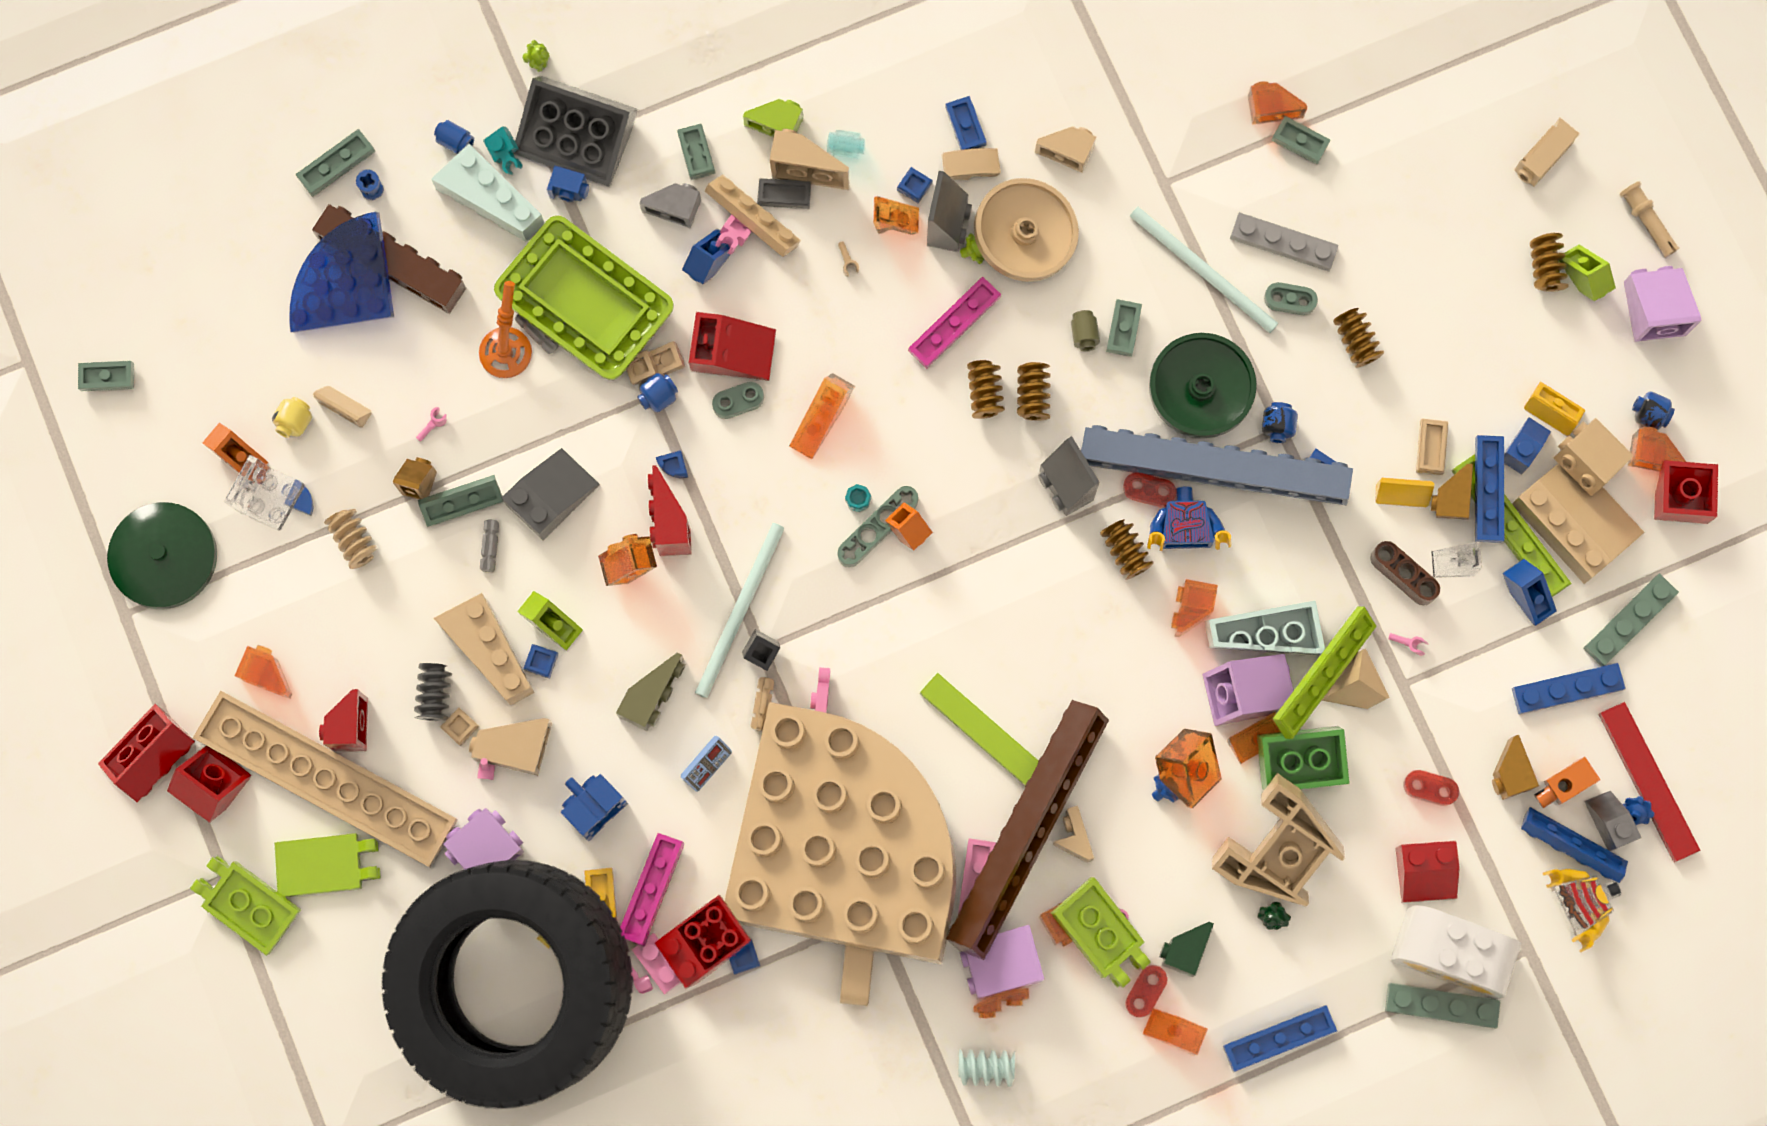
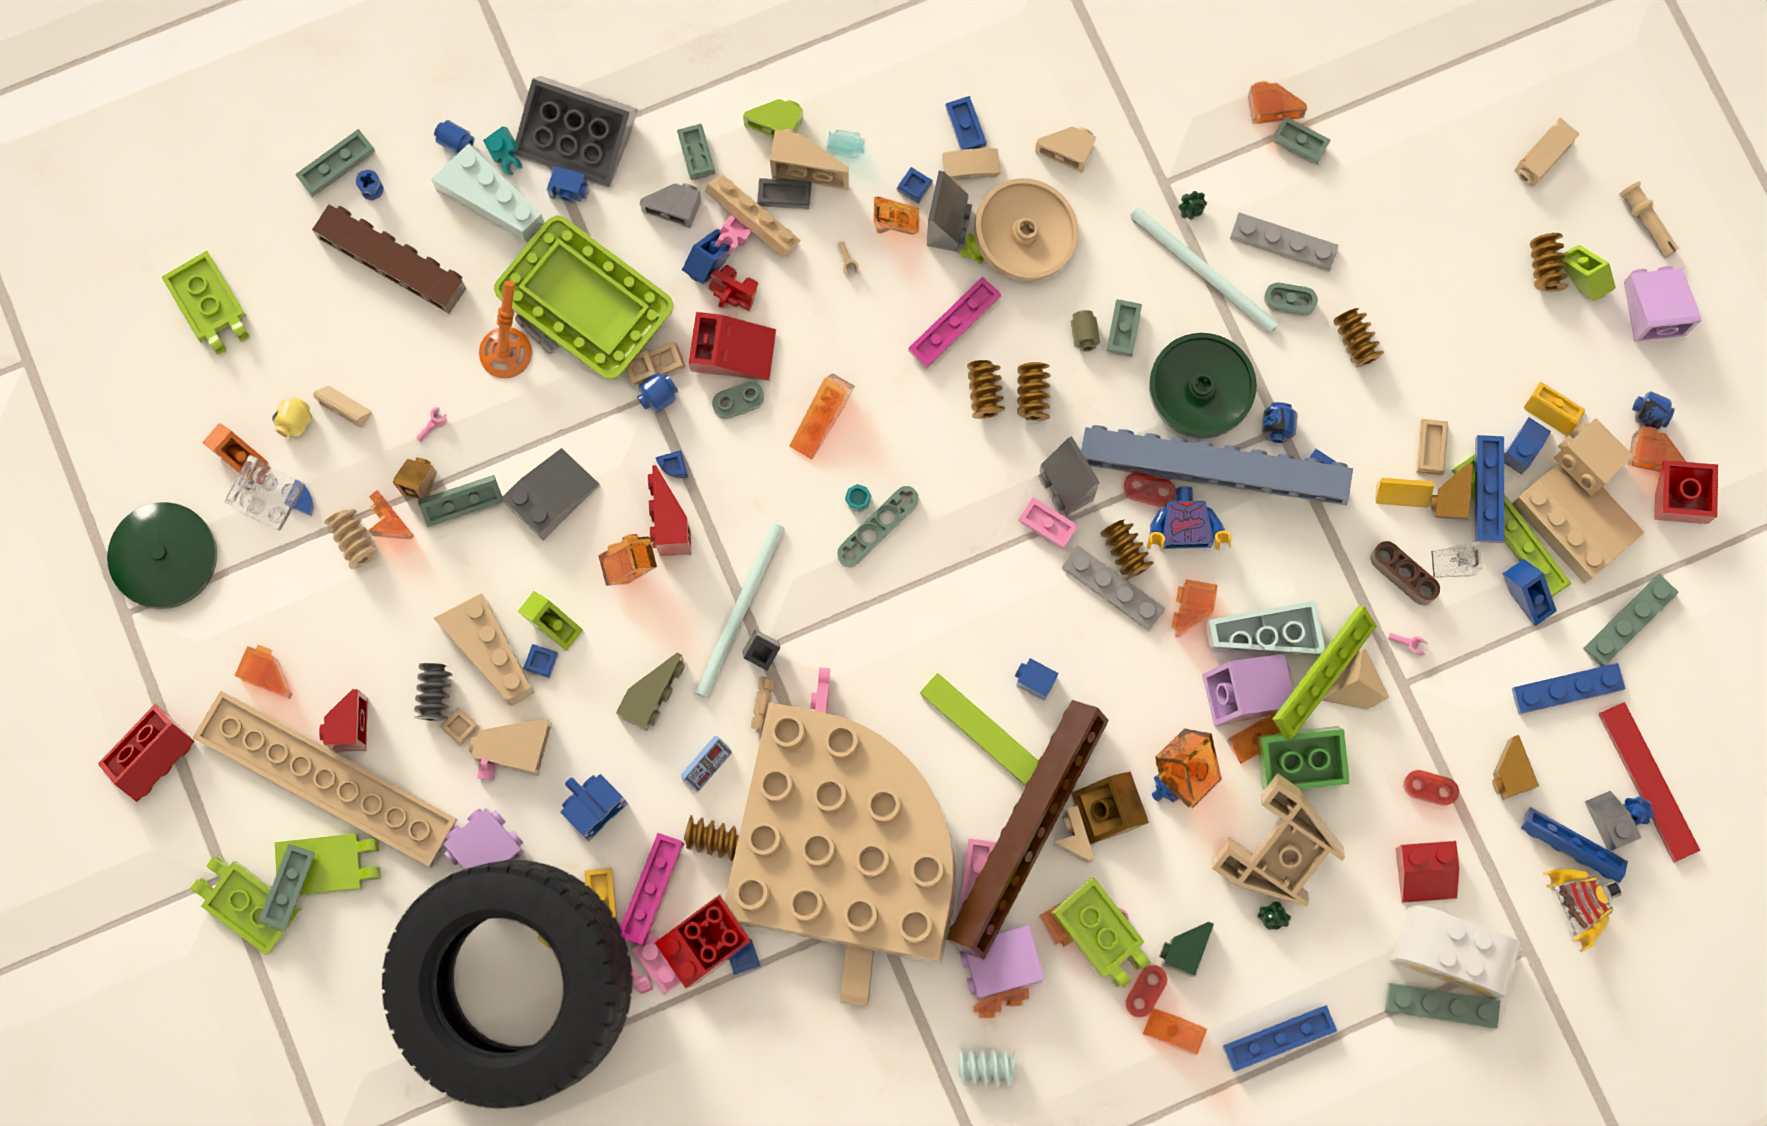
sand green plate [78,360,134,391] -> none
red slope [167,746,252,823] -> none
clear blue plate [289,211,394,333] -> none
light grey axle [480,519,499,572] -> none
lime plant [522,40,549,72] -> none
orange brick [885,503,933,551] -> none
orange torso [1534,757,1601,808] -> none
none -> lime tile [161,250,250,355]
none -> sand green plate [258,844,315,932]
none -> clear orange slope [369,490,414,539]
none -> pearl gold piece [684,814,739,861]
none -> red hips [708,265,758,311]
none -> blue brick [1014,658,1059,701]
none -> bright pink plate [1018,497,1078,550]
none -> light grey plate [1062,545,1165,631]
none -> pearl gold slope [1071,771,1149,844]
none -> dark green plant [1178,191,1207,220]

